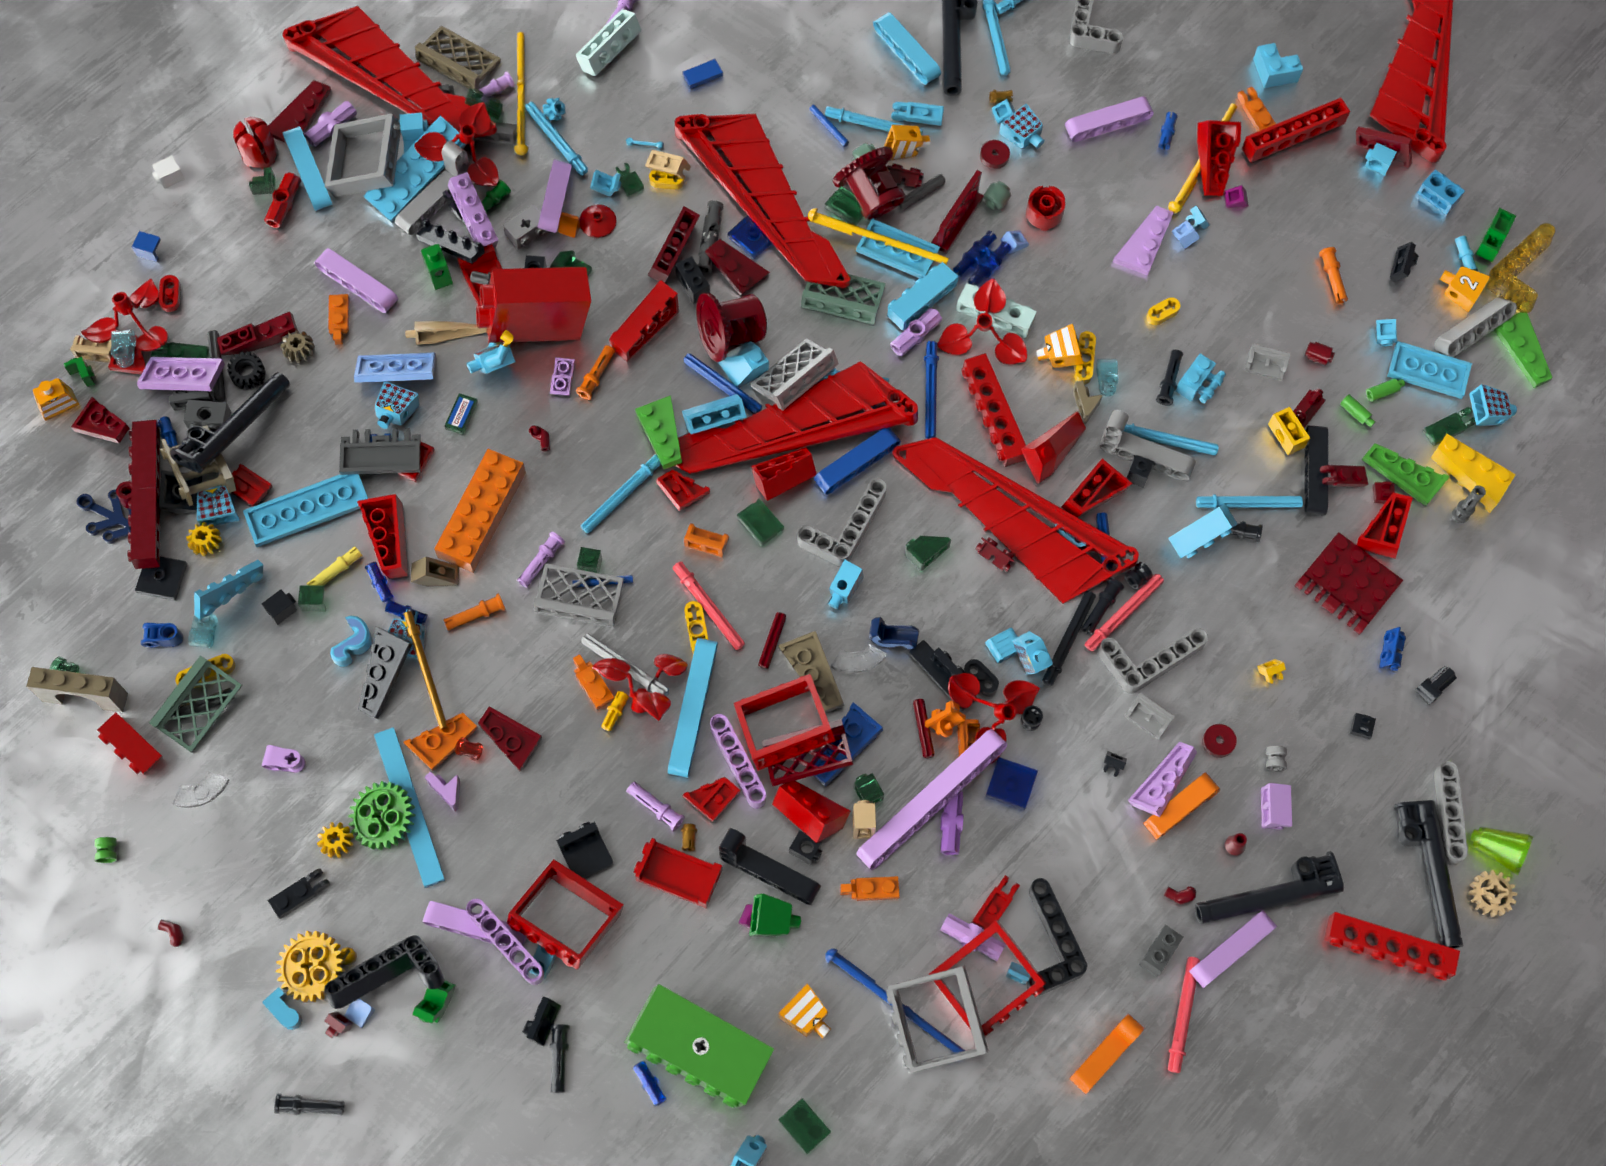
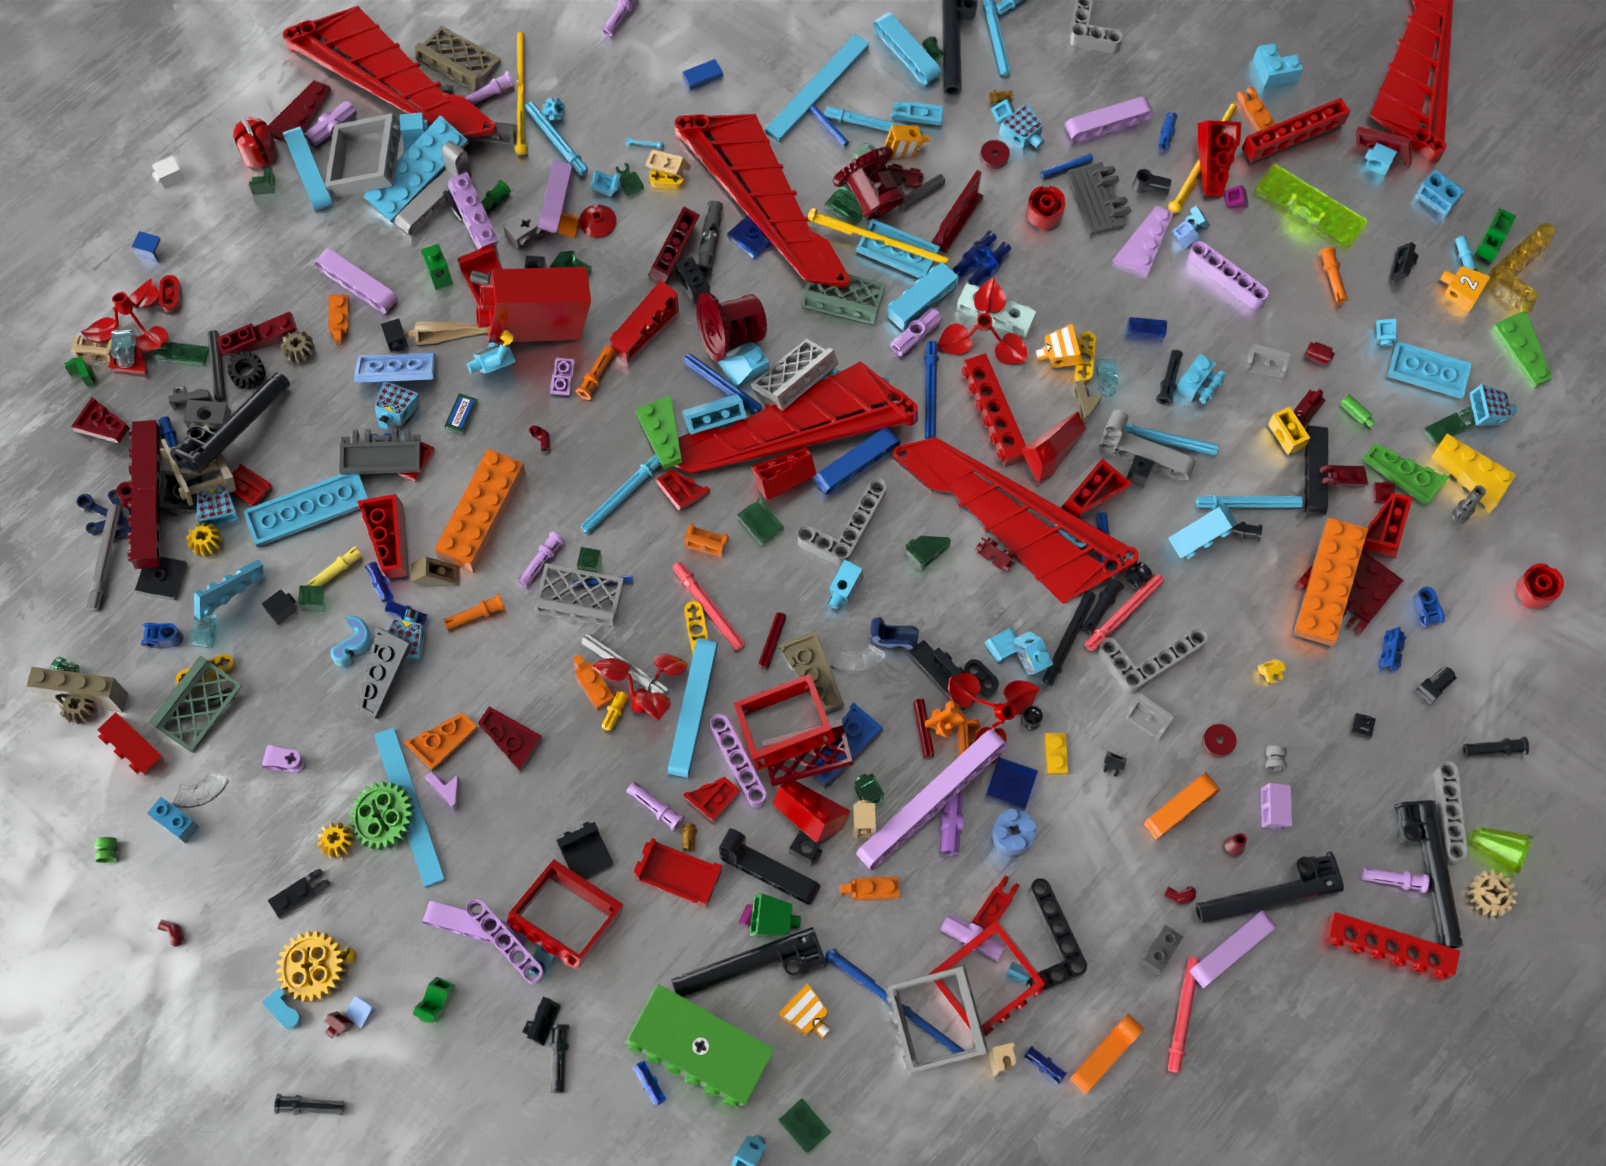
light orange torso [33,378,80,421] -> none
lavender plate [137,357,225,391] -> none
red piece [264,172,301,228] -> none
black beam [324,935,445,1009] -> none
pearl gold bar [404,611,448,729] -> none
red plant [414,102,499,187] -> none
black hinge [416,219,485,264] -> none
clear red bush [455,737,483,761] -> none
clear green plate [465,88,503,120] -> none
light aqua brick [576,9,642,76] -> none
dark red wing [705,239,770,296] -> none
sand green head [983,181,1011,210] -> none
light blue slope [1000,230,1029,254] -> none
lavender wing [1128,742,1197,817] -> none
yellow beam [1146,297,1180,325] -> none
bright green cylinder [1366,378,1405,402] -> none
light grey beam [1434,297,1517,357] -> none
none -> dark tan gear [58,694,96,725]
none -> light grey axle [87,504,121,610]
none -> dark azure brick [147,797,199,844]
none -> black brick [381,318,408,352]
none -> black piece [671,927,827,997]
none -> medium azure tile [765,34,869,142]
none -> clear green bush [922,37,943,61]
none -> tan hinge [988,1042,1016,1078]
none -> medium blue brick [992,809,1036,856]
none -> clear blue pin [1024,1046,1067,1084]
none -> blue bar [1040,153,1093,178]
none -> yellow plate [1044,733,1068,775]
none -> dark grey hinge [1067,162,1132,236]
none -> clear blue brick [1126,317,1167,338]
none -> black piece [1132,169,1172,195]
none -> lavender beam [1188,241,1269,309]
none -> clear neon green bracket [1254,164,1368,248]
none -> orange brick [1293,517,1368,646]
none -> lavender pin [1361,867,1429,893]
none -> blue piece [1413,587,1445,628]
none -> black pin [1463,737,1529,757]
none -> red brick [1516,563,1564,609]

